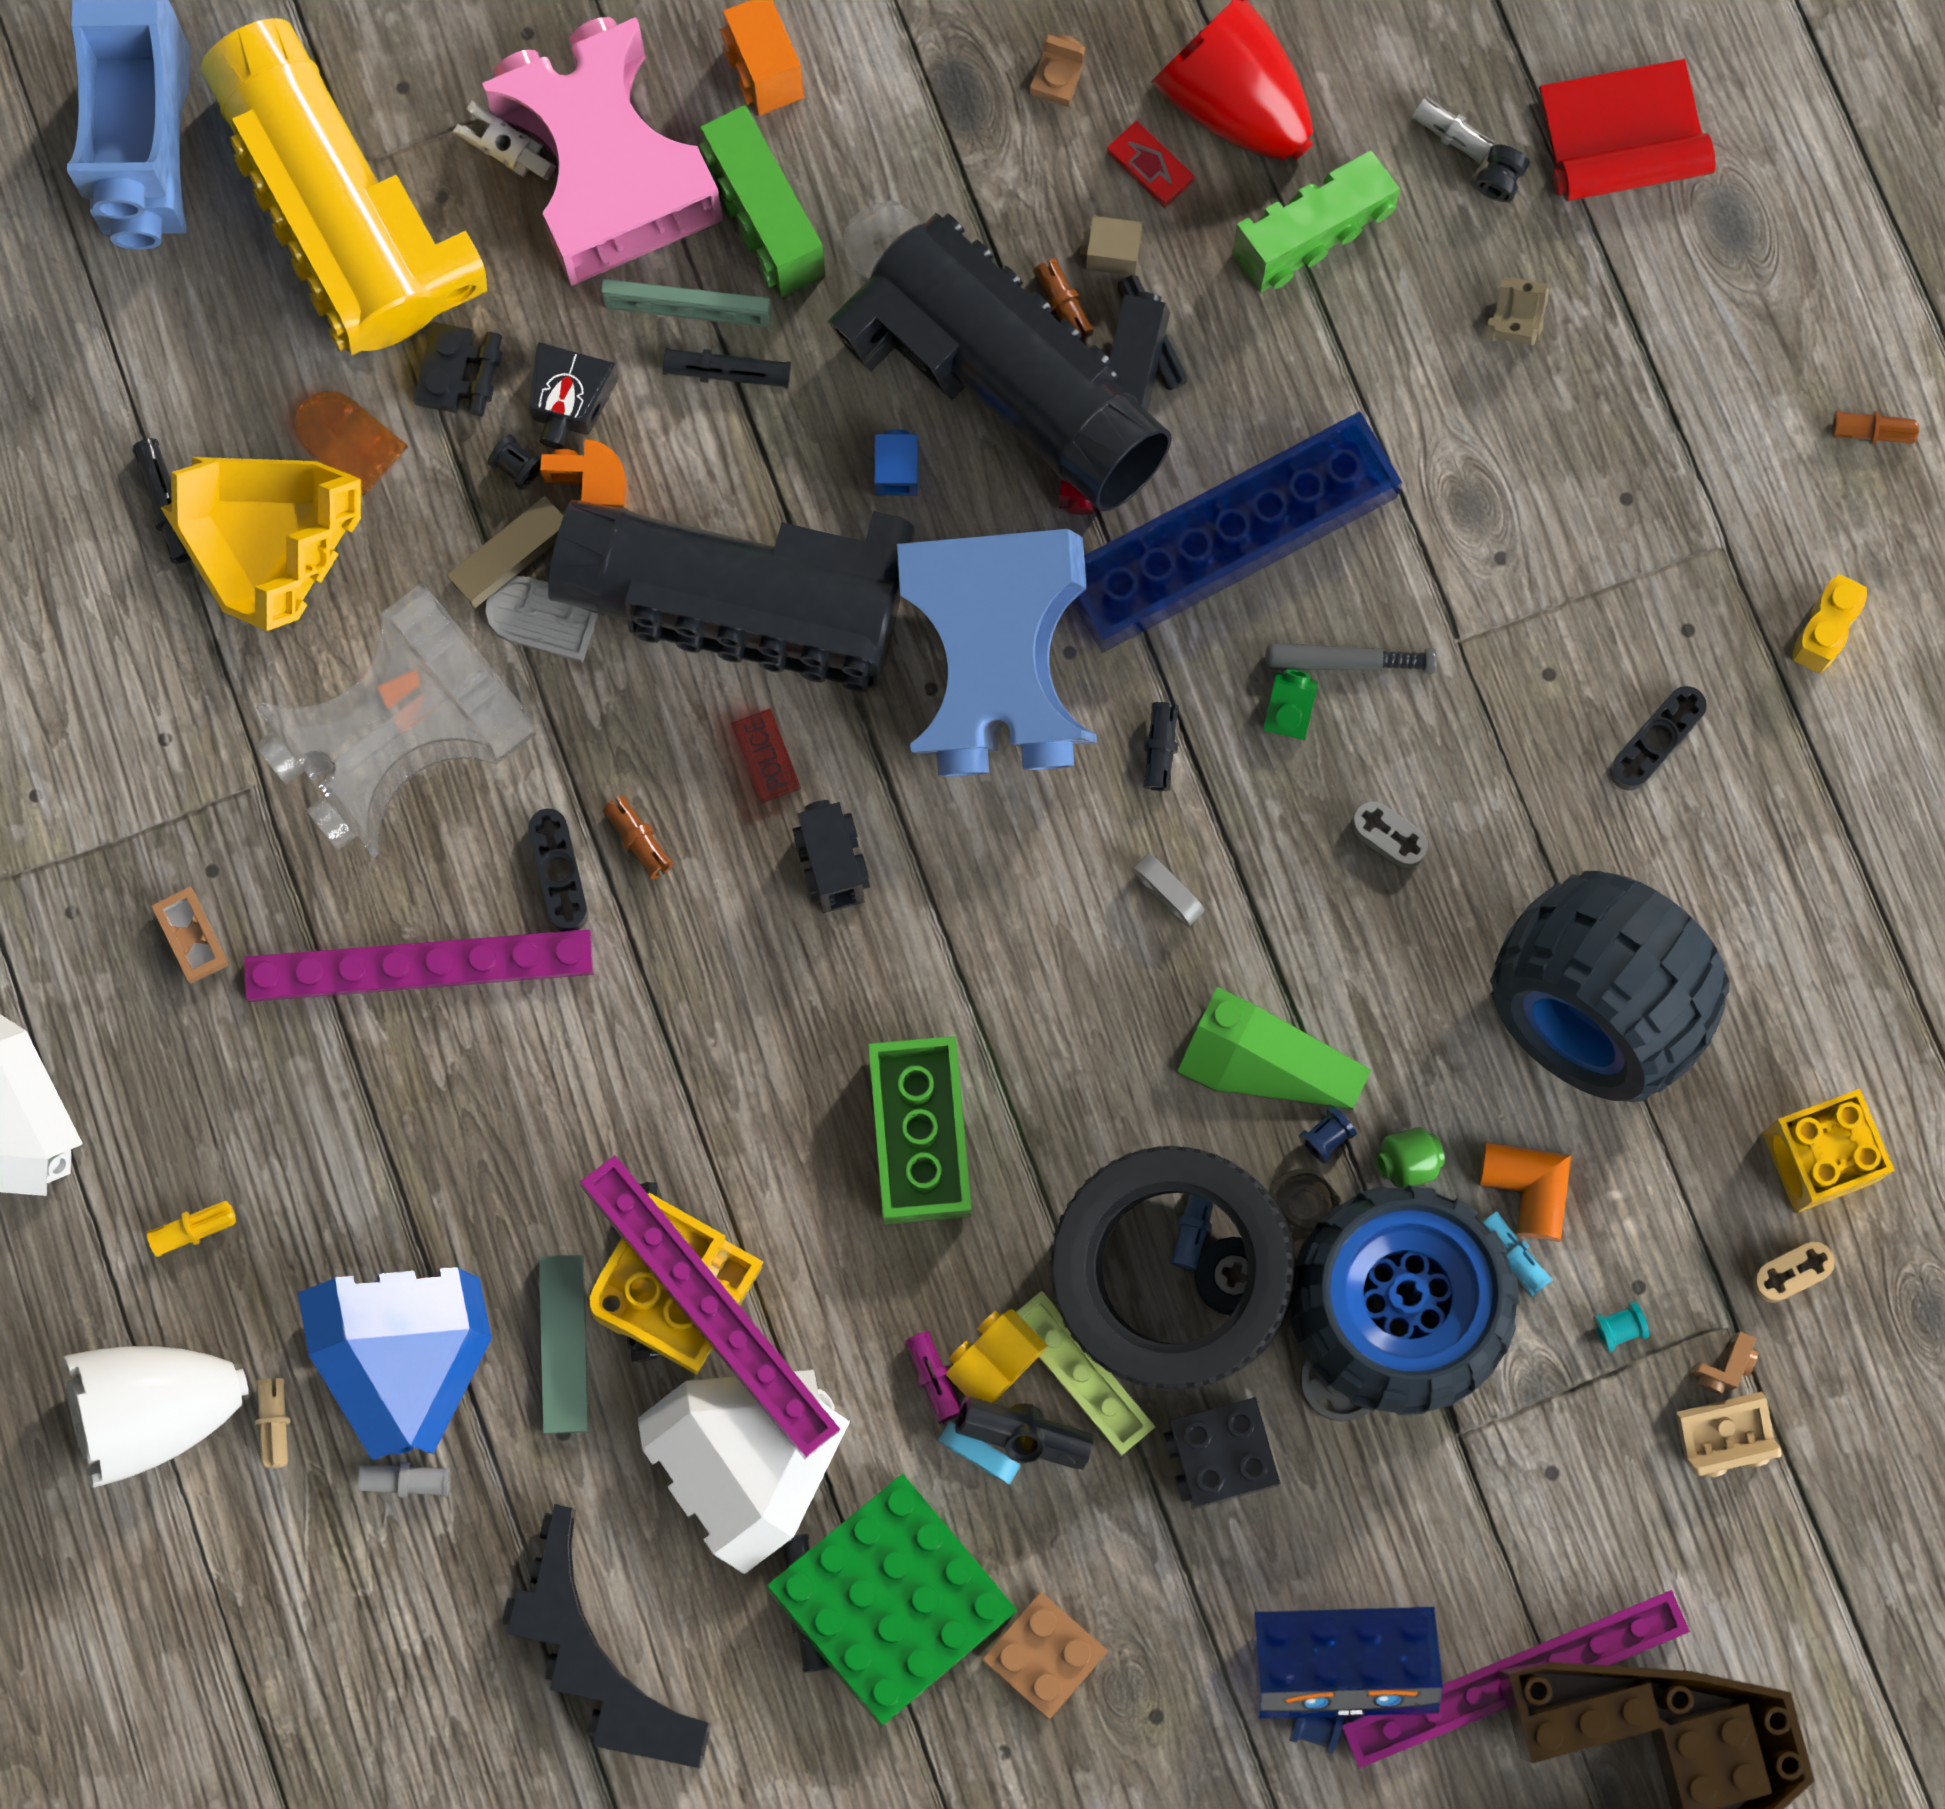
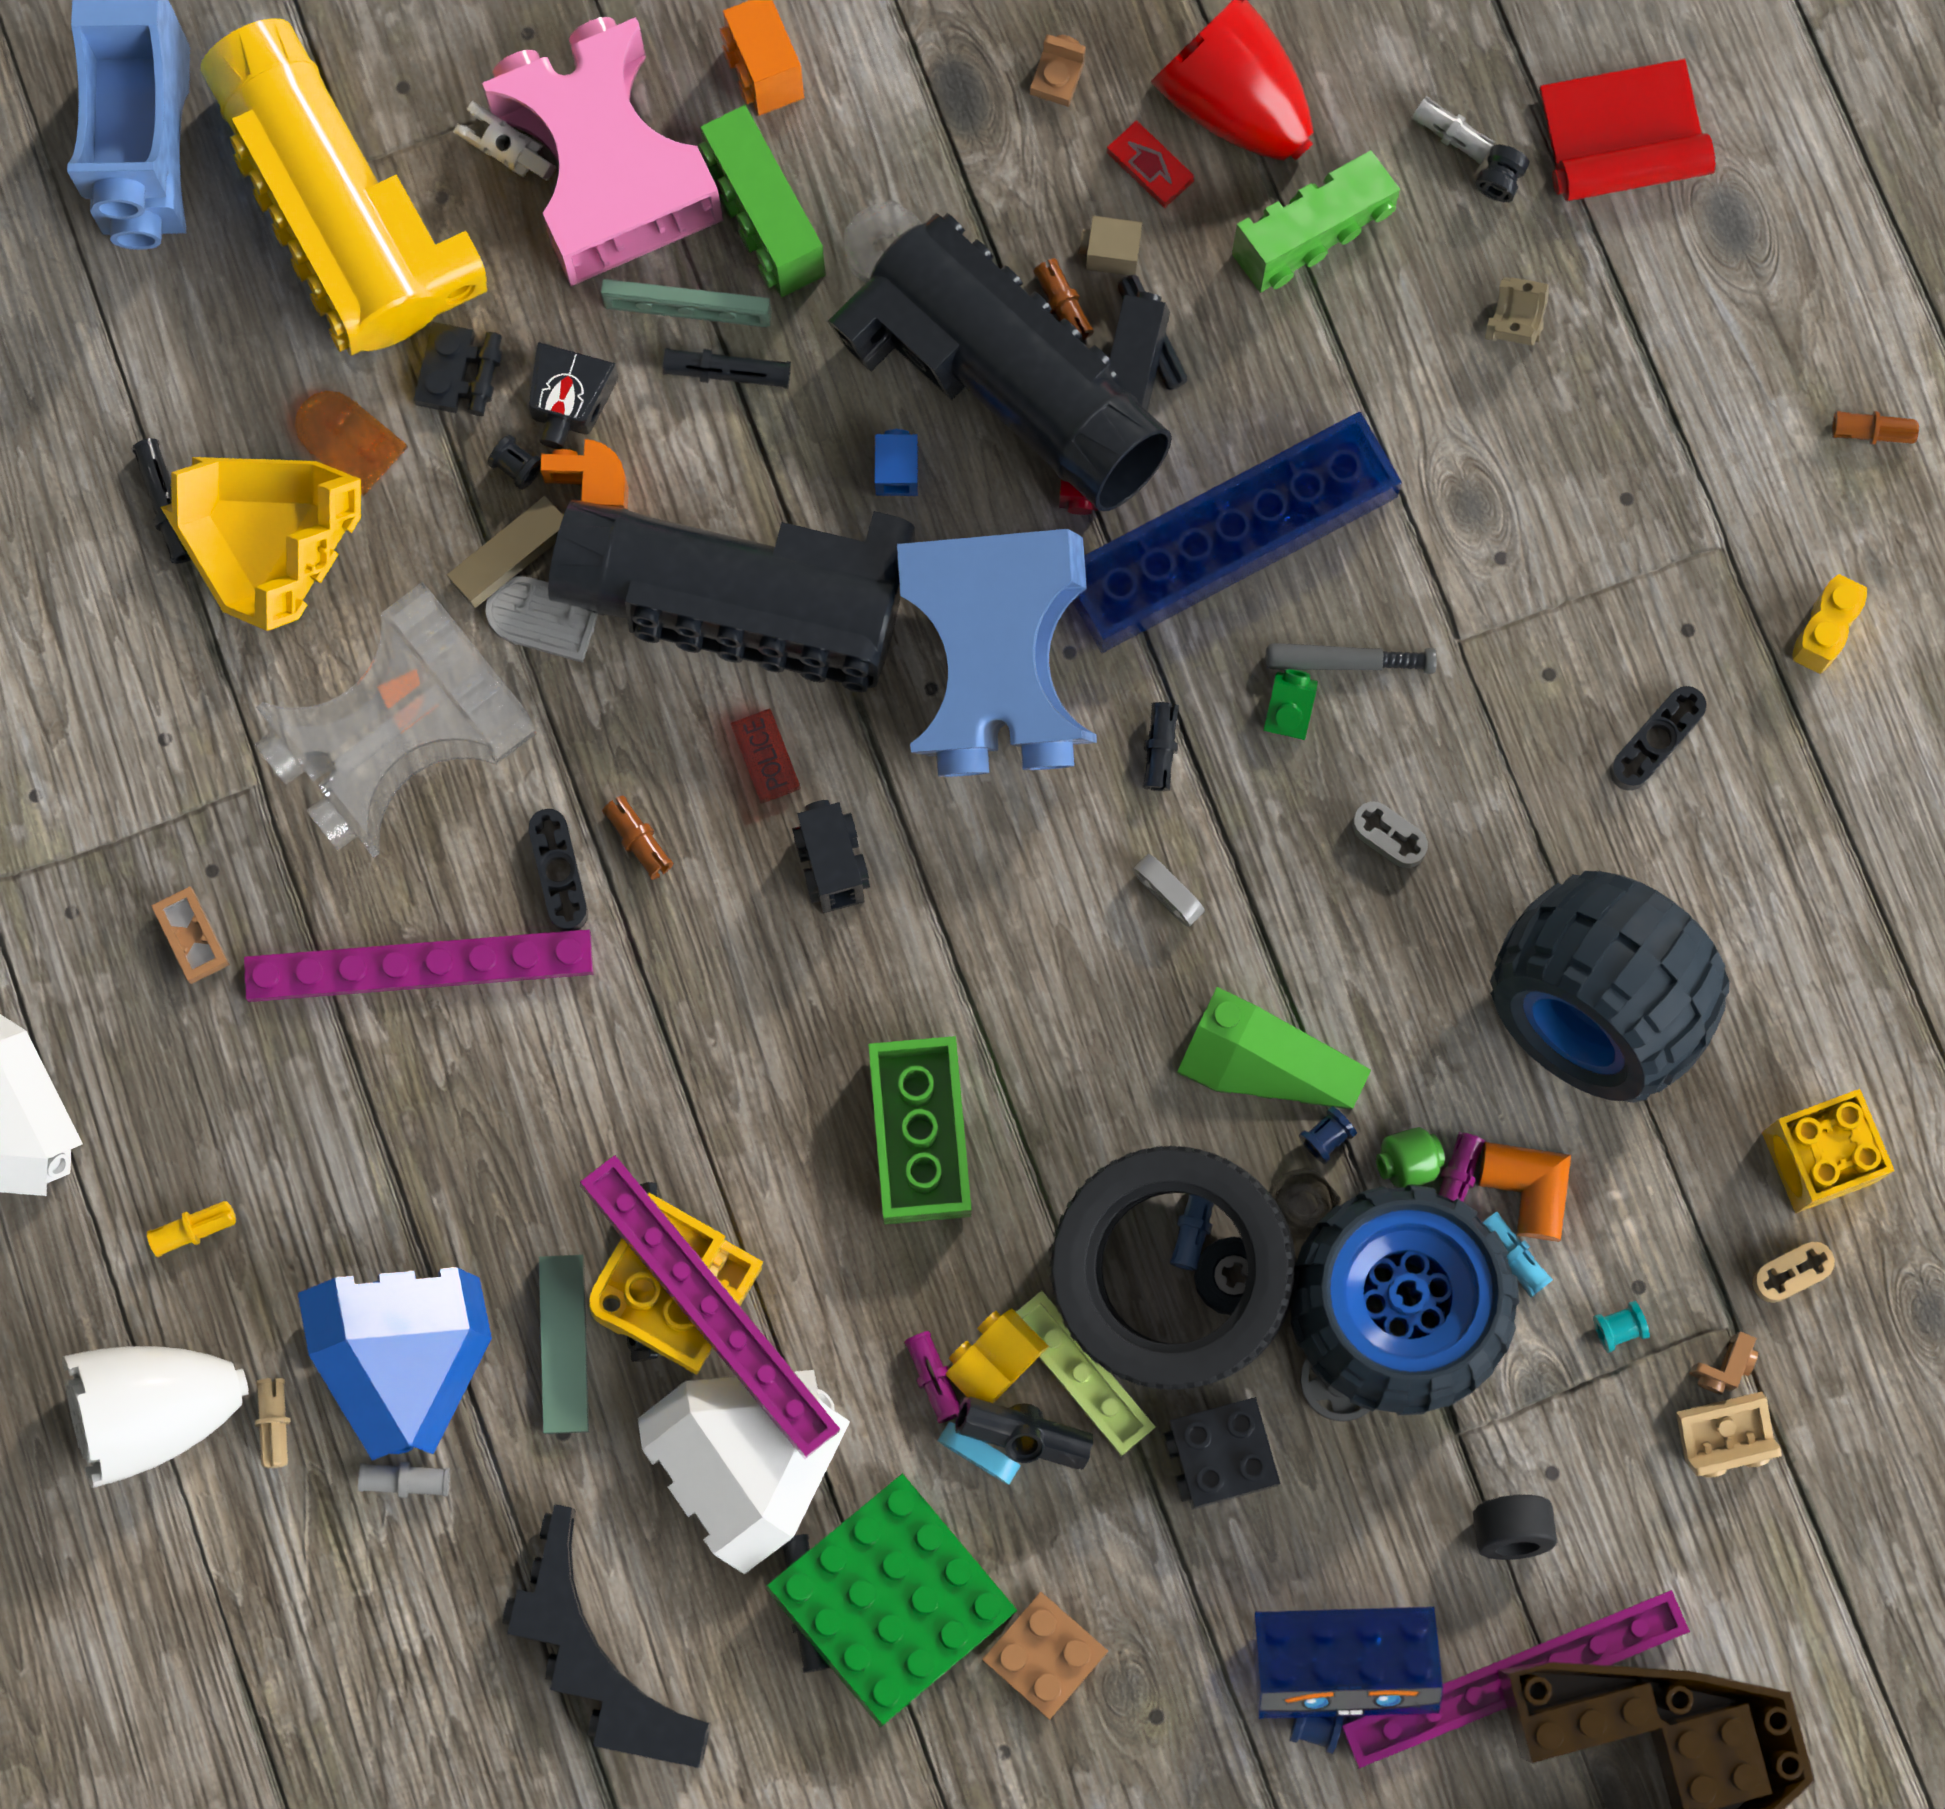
none -> magenta pin [1439,1132,1485,1202]
none -> black tyre [1473,1494,1557,1560]

